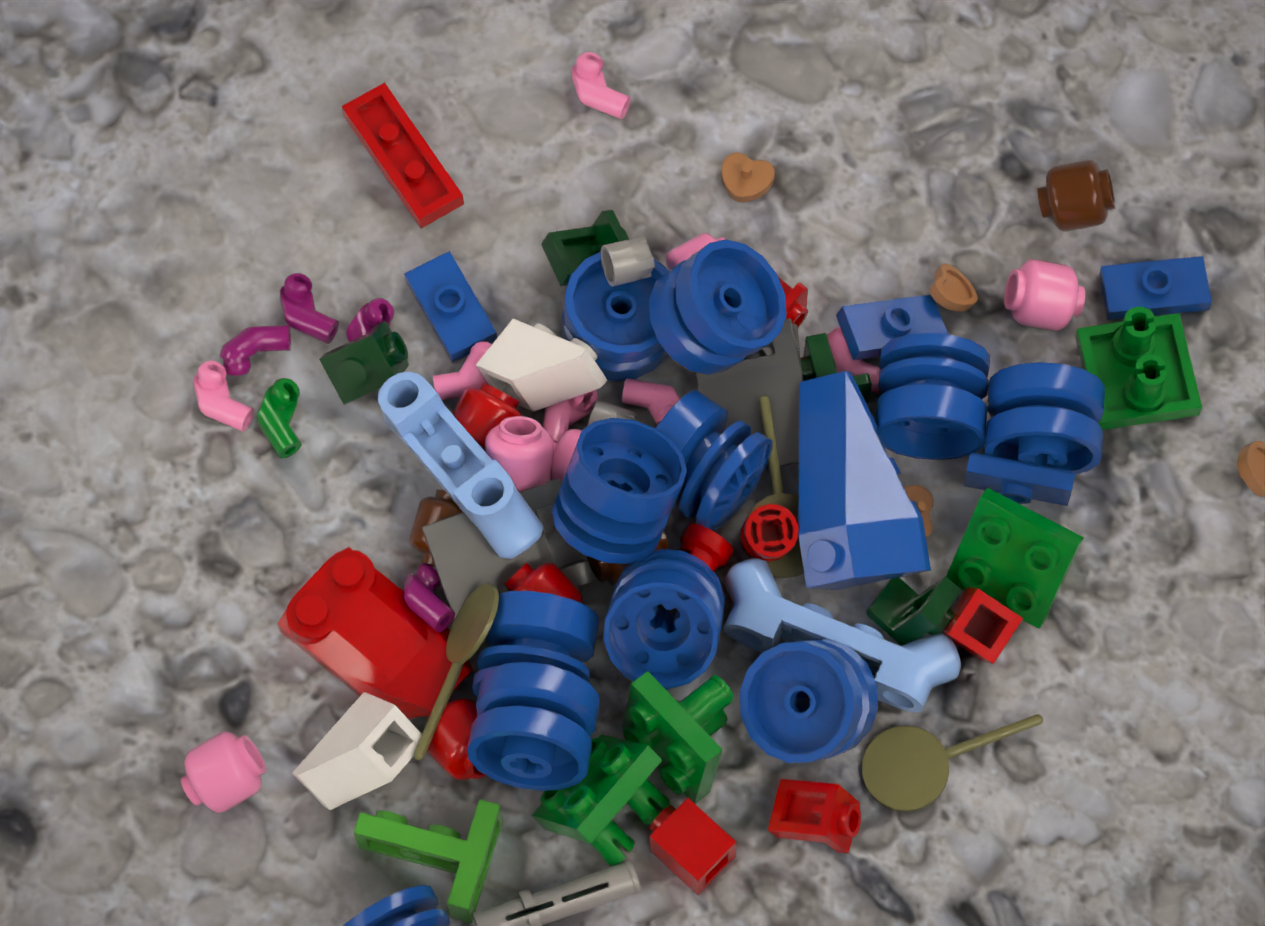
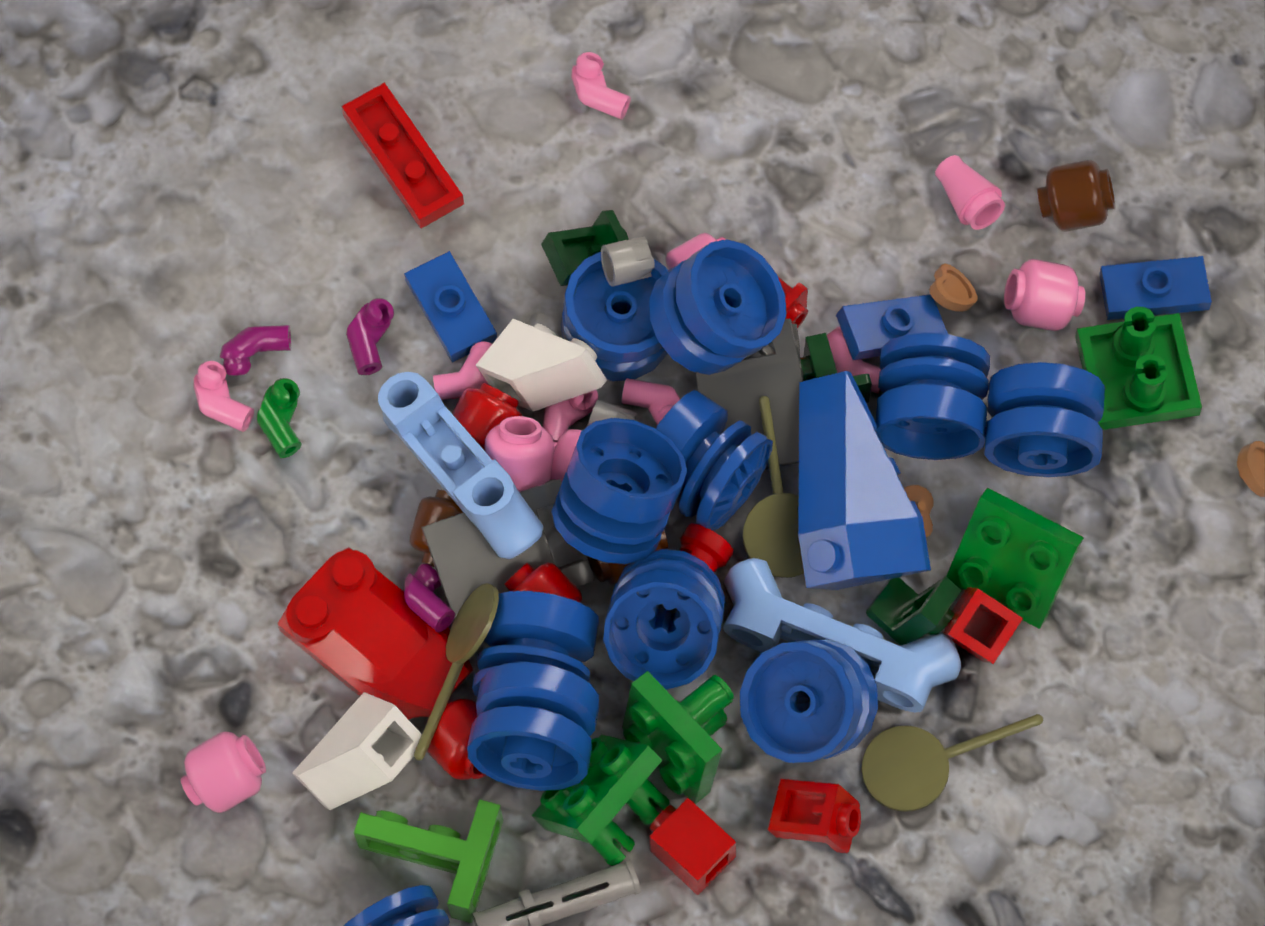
magenta arm [280,273,339,344] -> none
dark green bracket [319,321,409,405] -> none
medium nougat piece [721,152,775,203] -> none
red wheel [739,504,799,563] -> none
blue plate [963,452,1075,506] -> none
none -> bright pink cone [935,155,1005,230]

